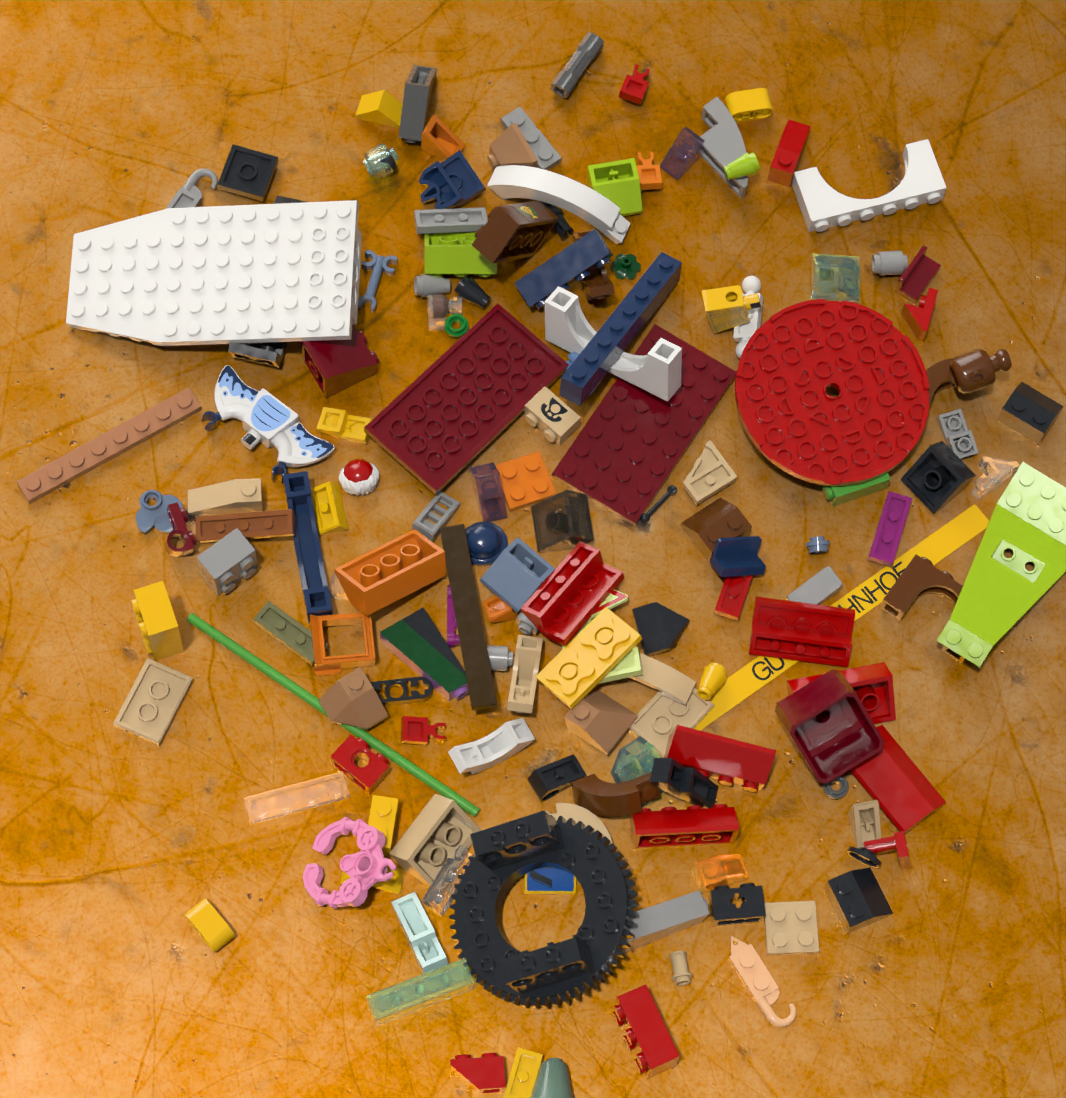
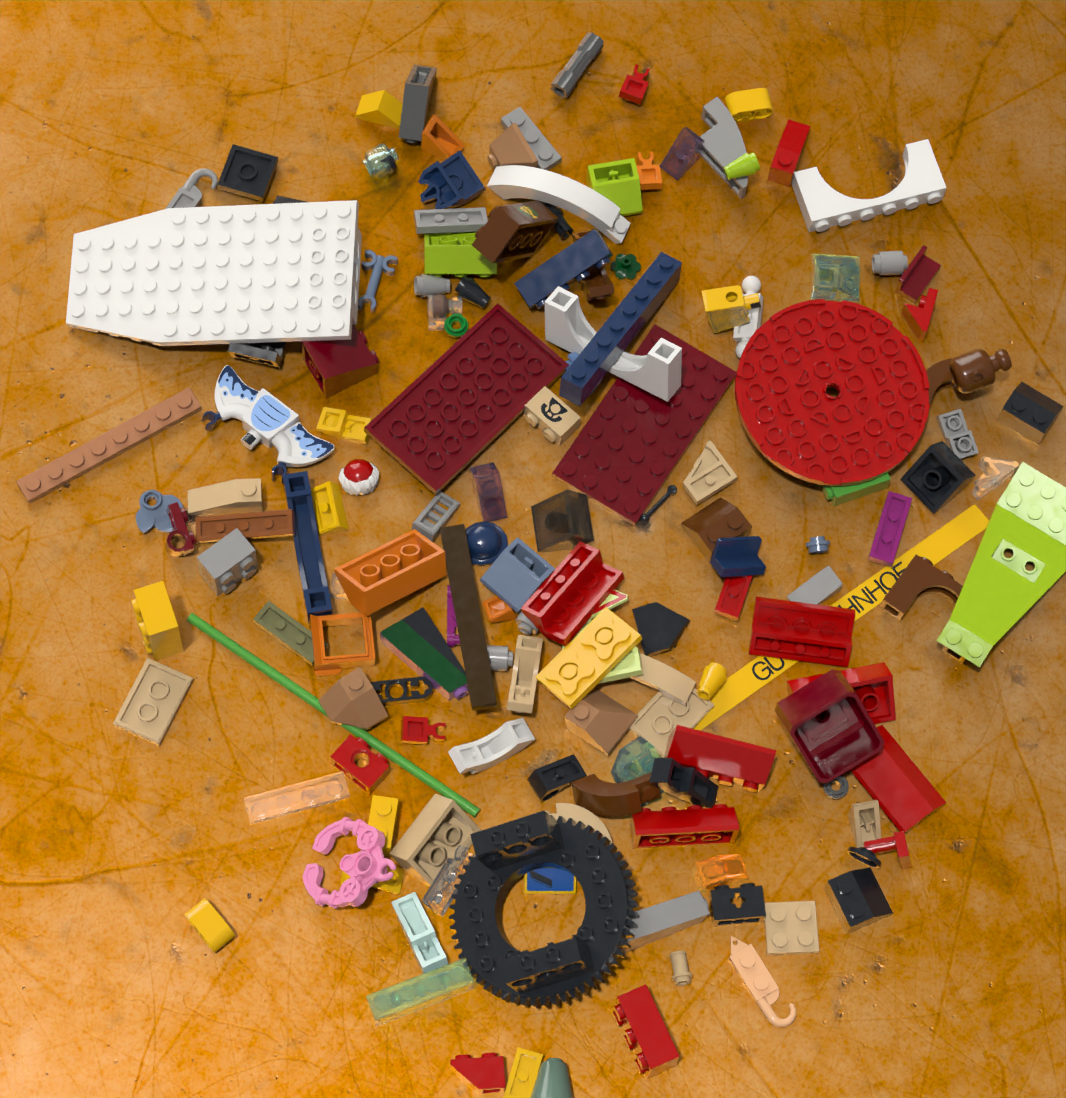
orange plate [493,451,557,512] -> none

